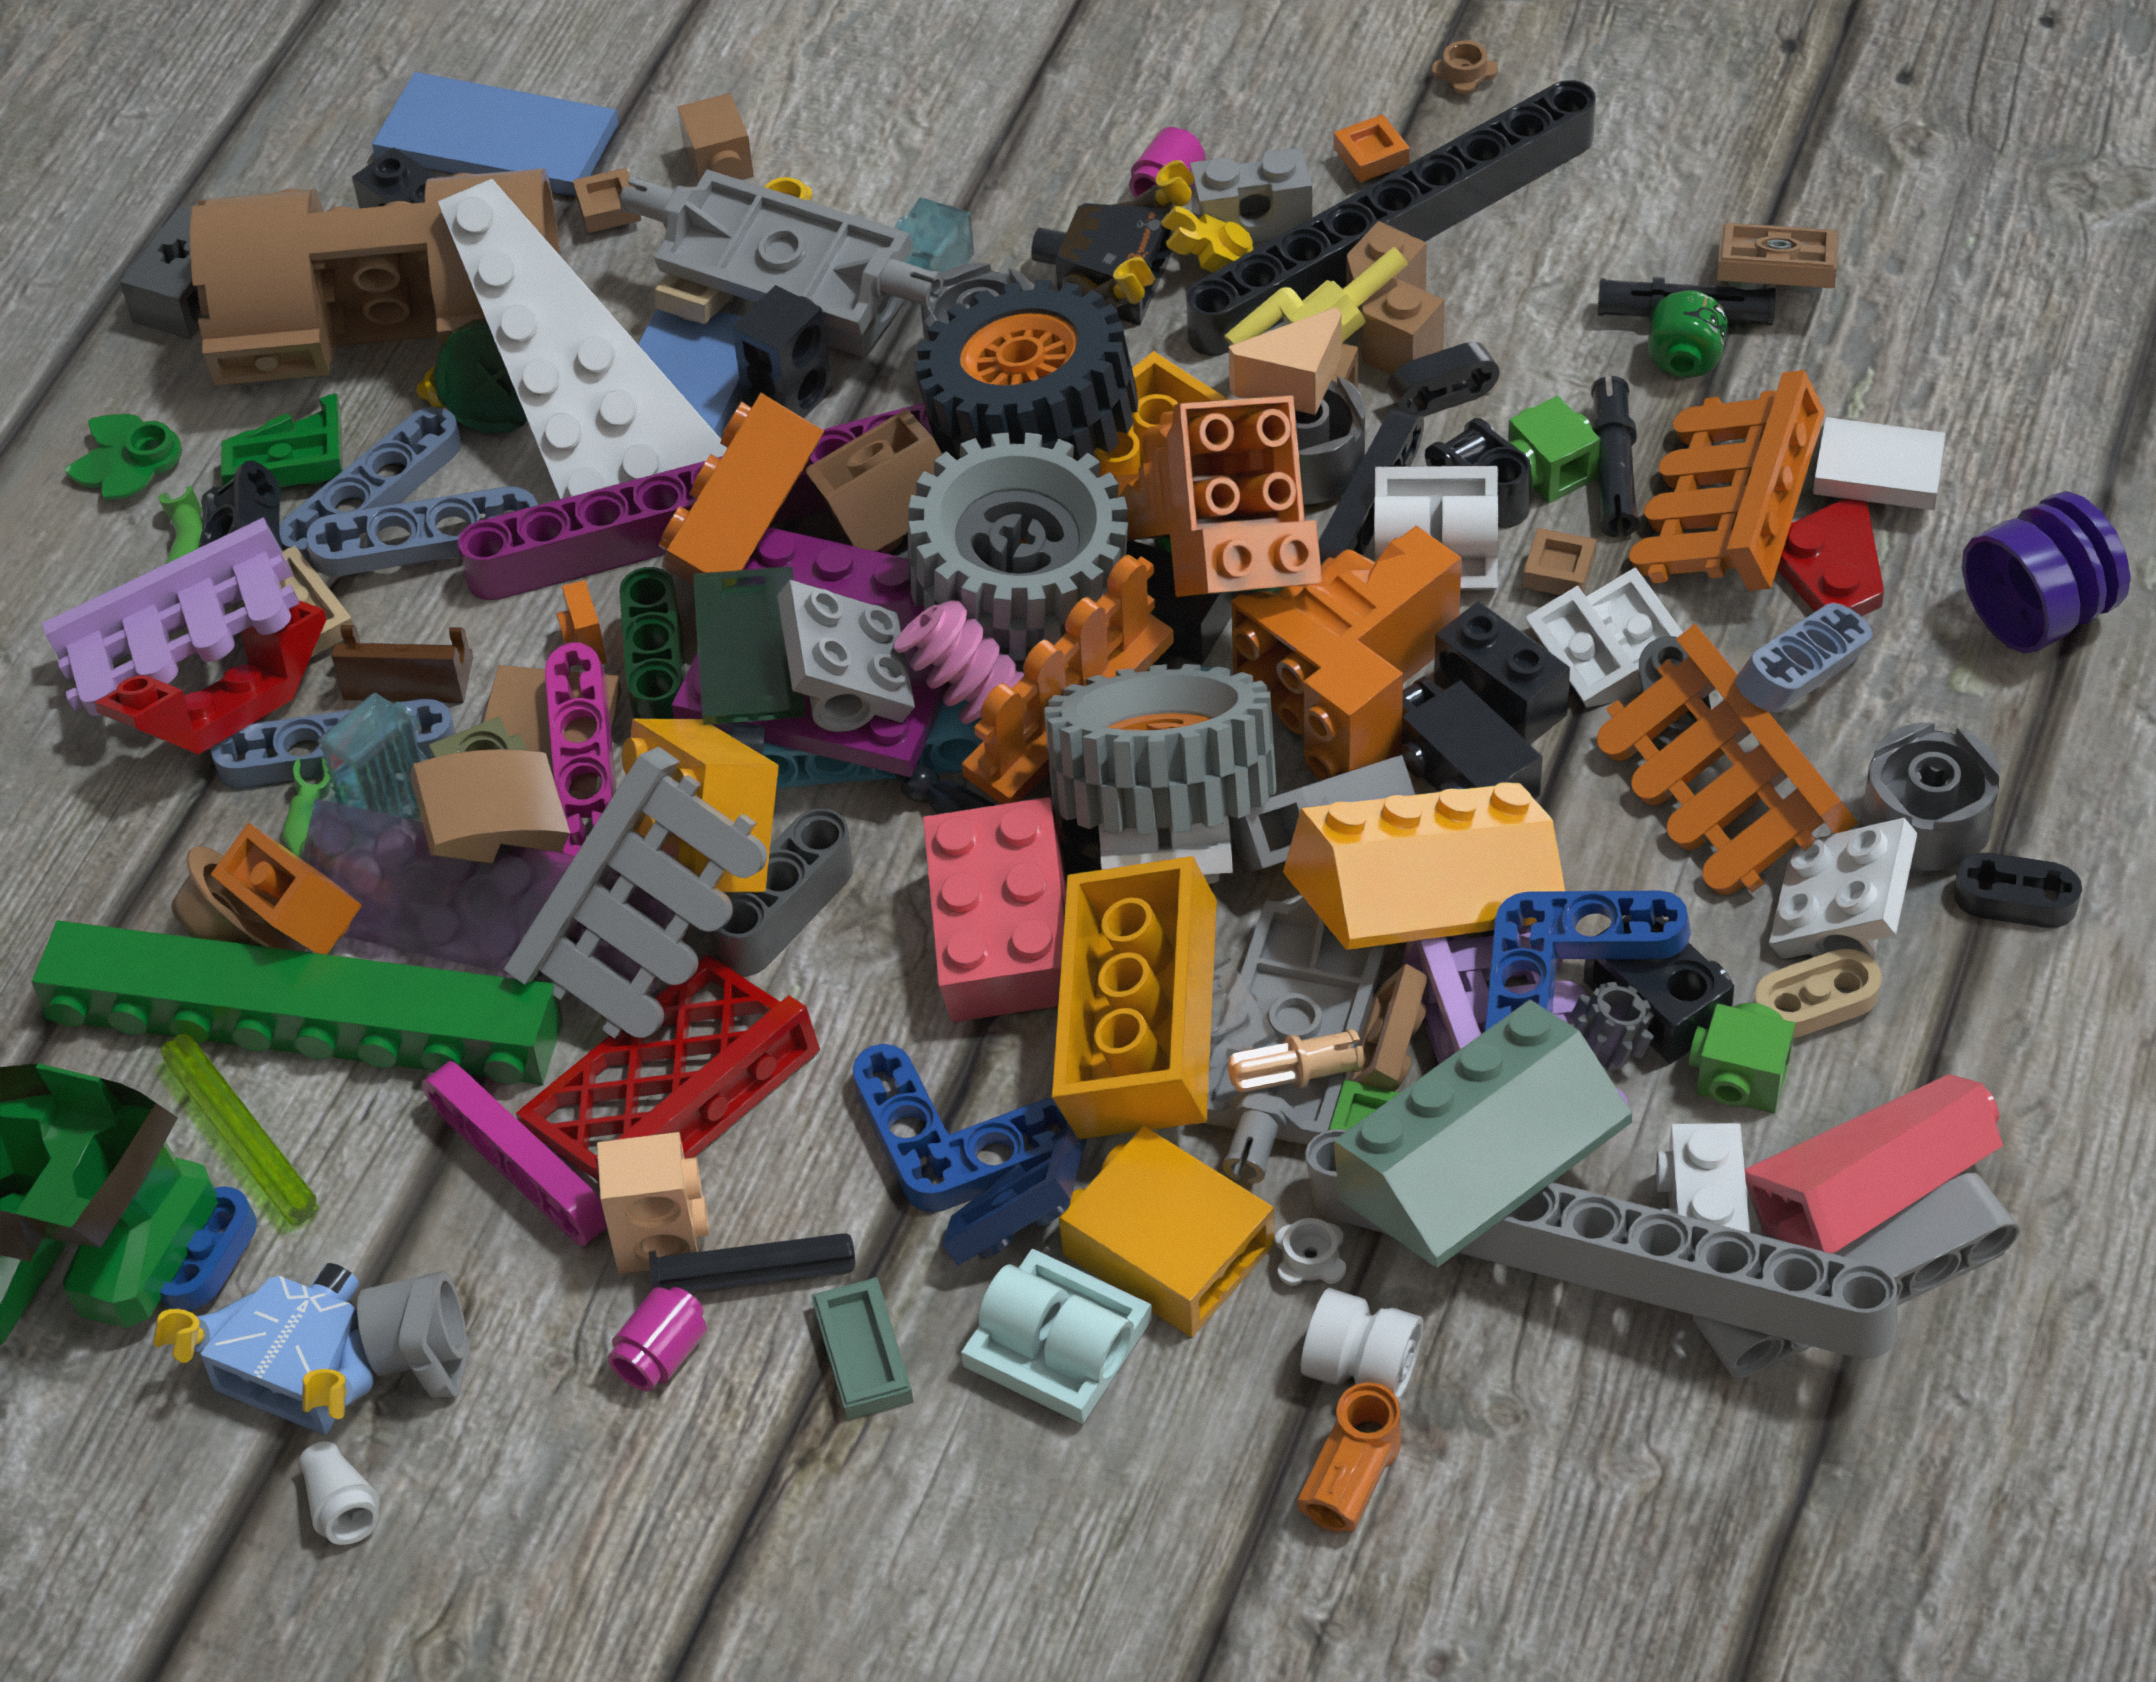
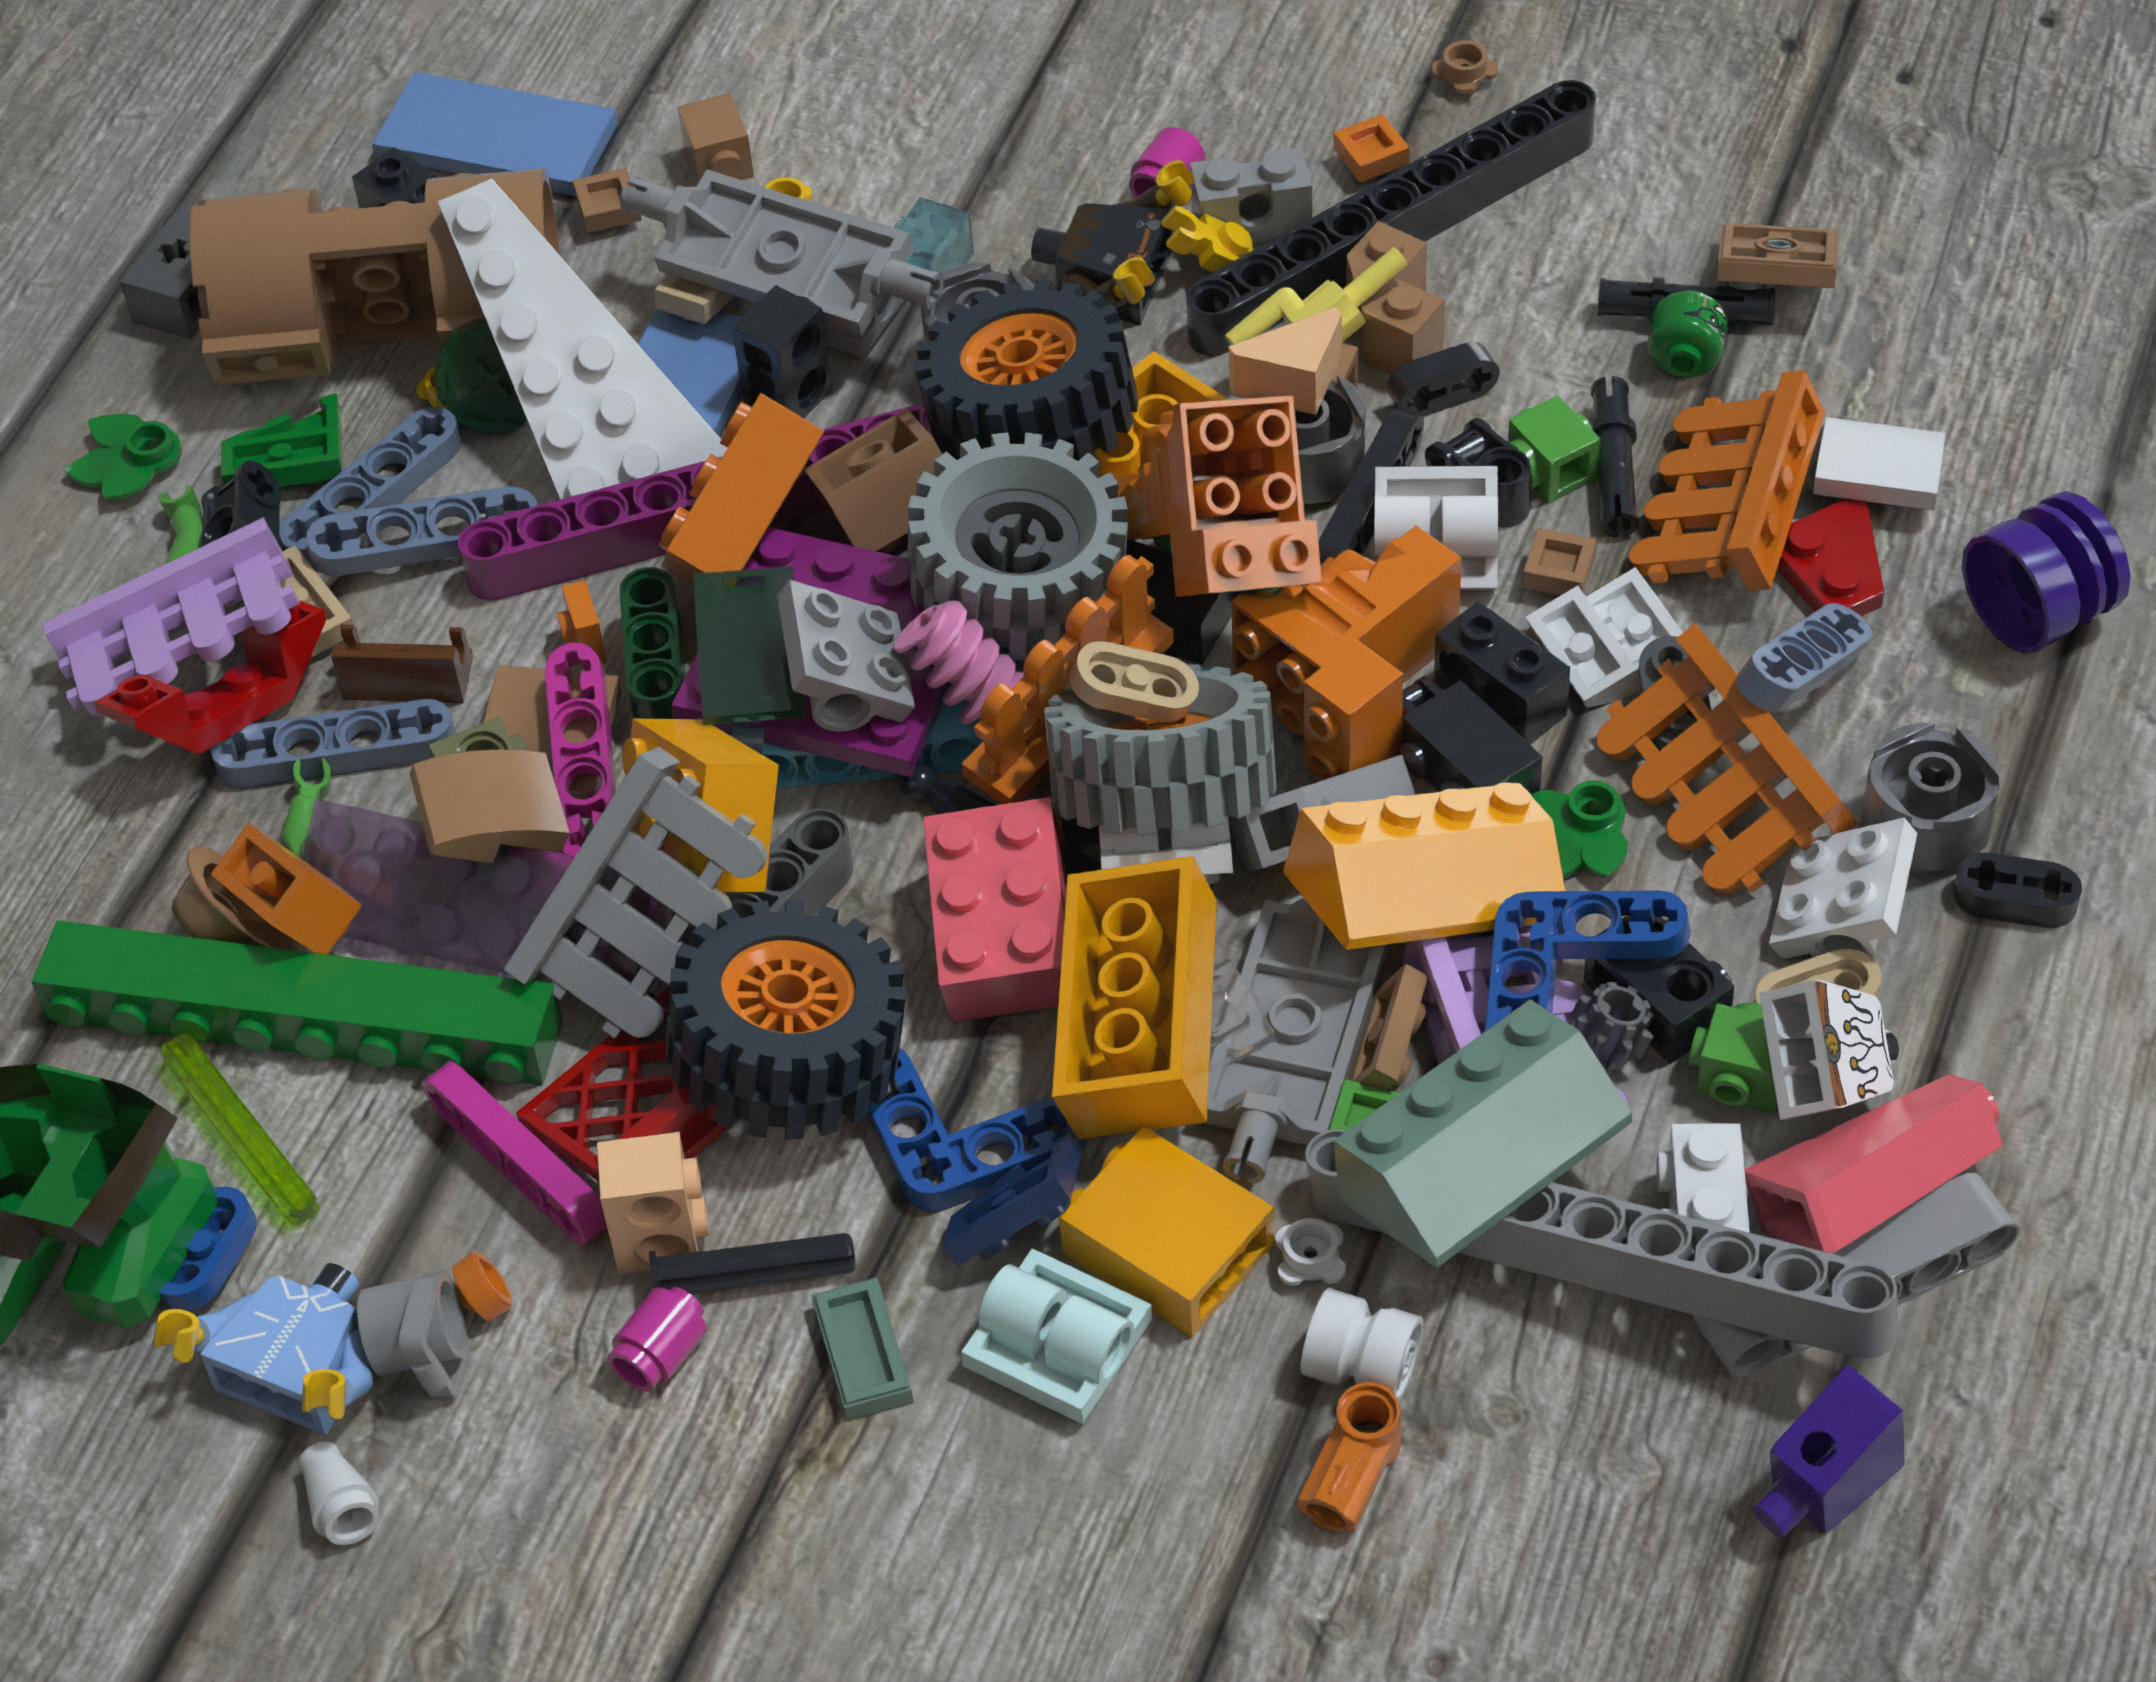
clear light blue brick [317,693,428,842] -> none
light nougat axle [1228,1029,1364,1093] -> none
none -> orange tile [452,1251,513,1322]
none -> black wheel [665,900,906,1140]
none -> tan plate [1069,641,1199,723]
none -> green plate [1531,780,1628,879]
none -> dark purple torso [1752,1364,1905,1538]
none -> white torso [1759,980,1899,1120]

